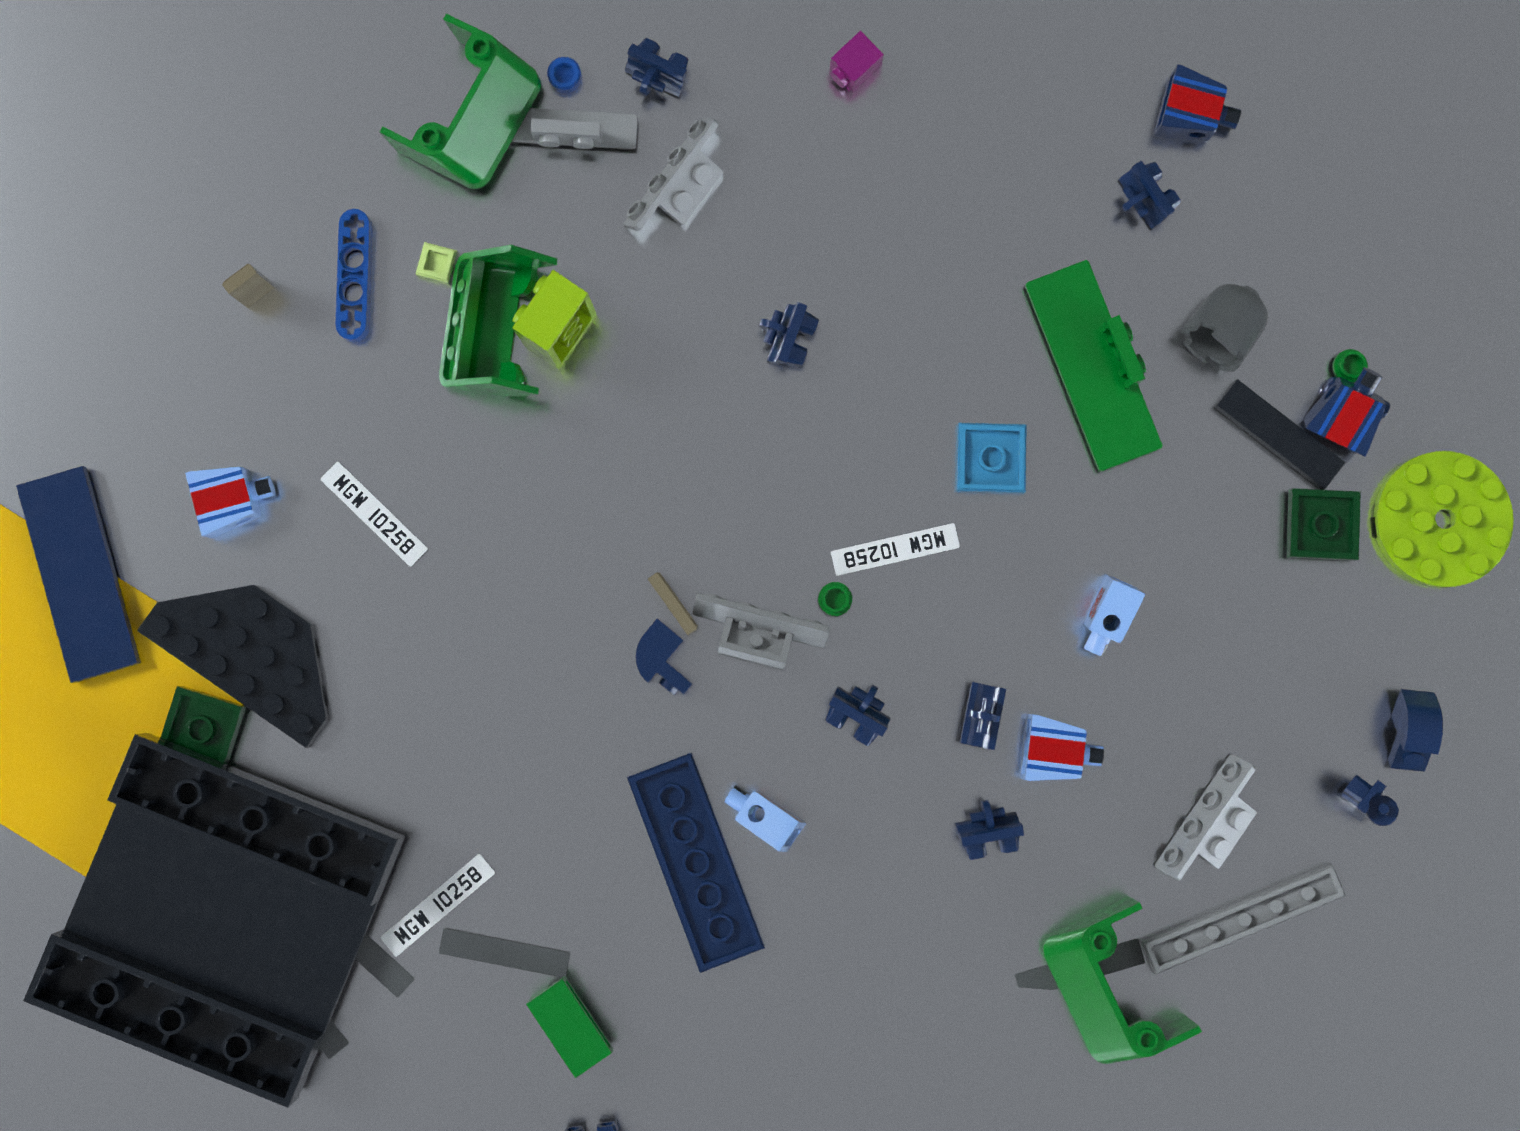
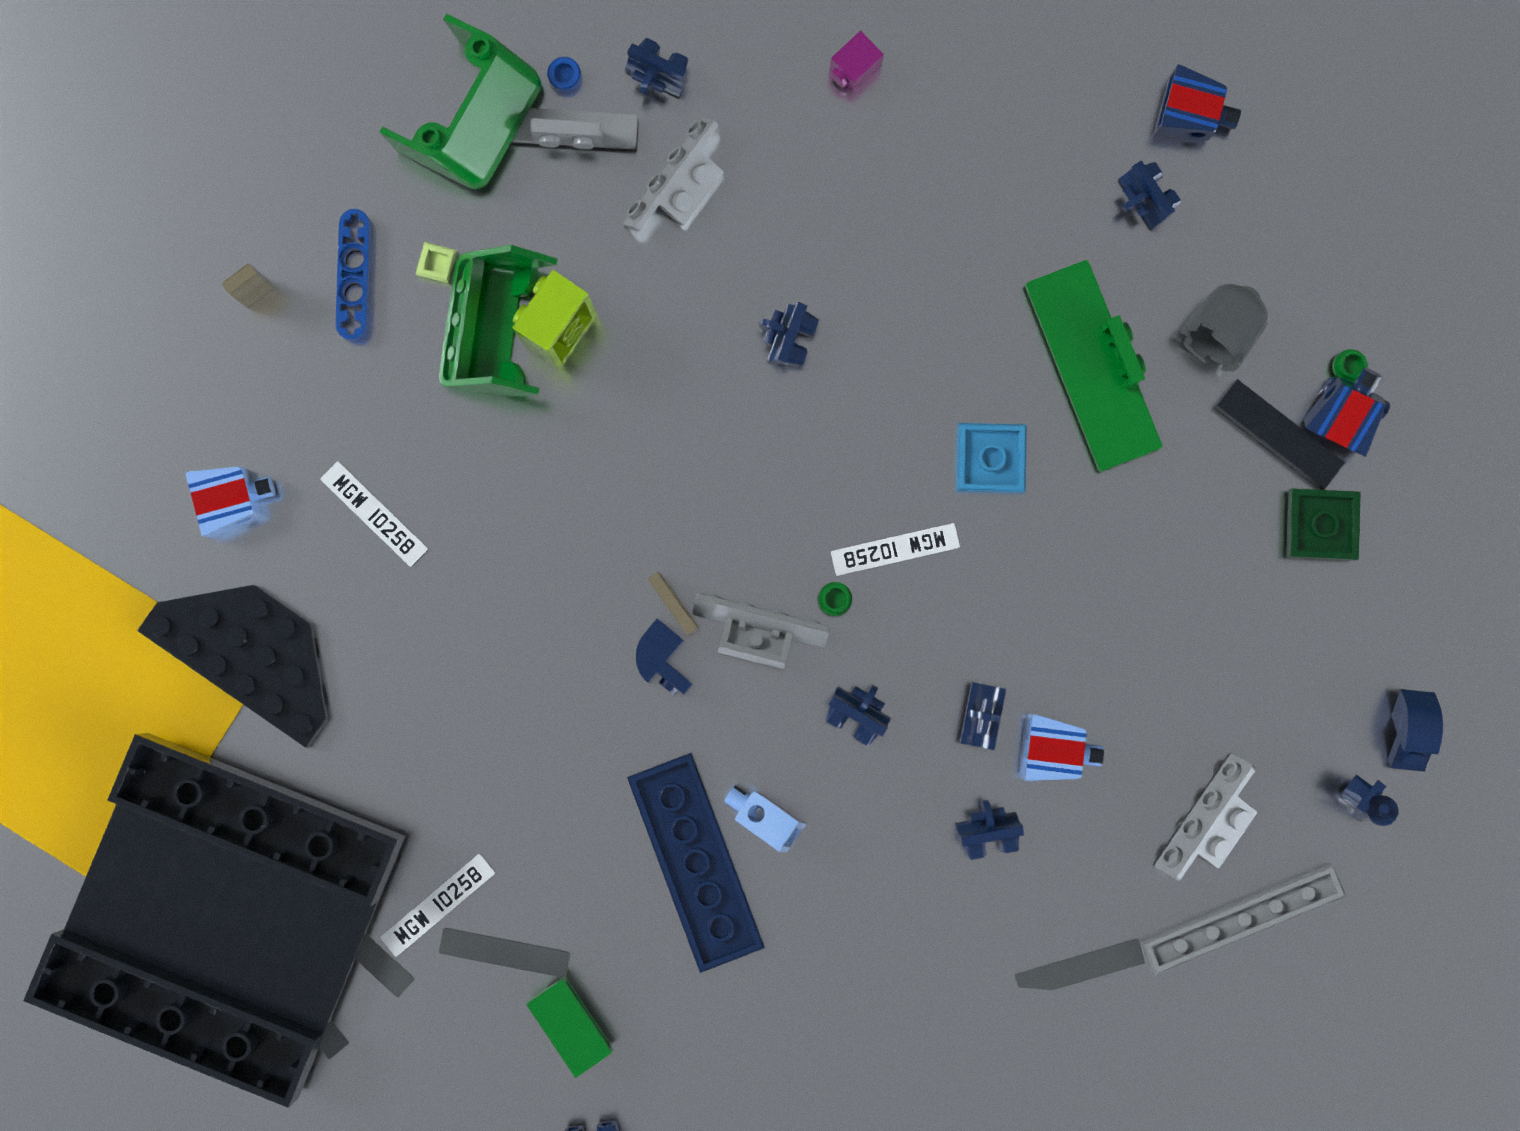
dark blue tile [16,466,141,683] -> none
dark green plate [160,686,246,765] -> none
green windscreen [1041,896,1202,1064] -> none
light blue torso [1084,574,1146,657] -> none
lime plate [1373,451,1514,588] -> none

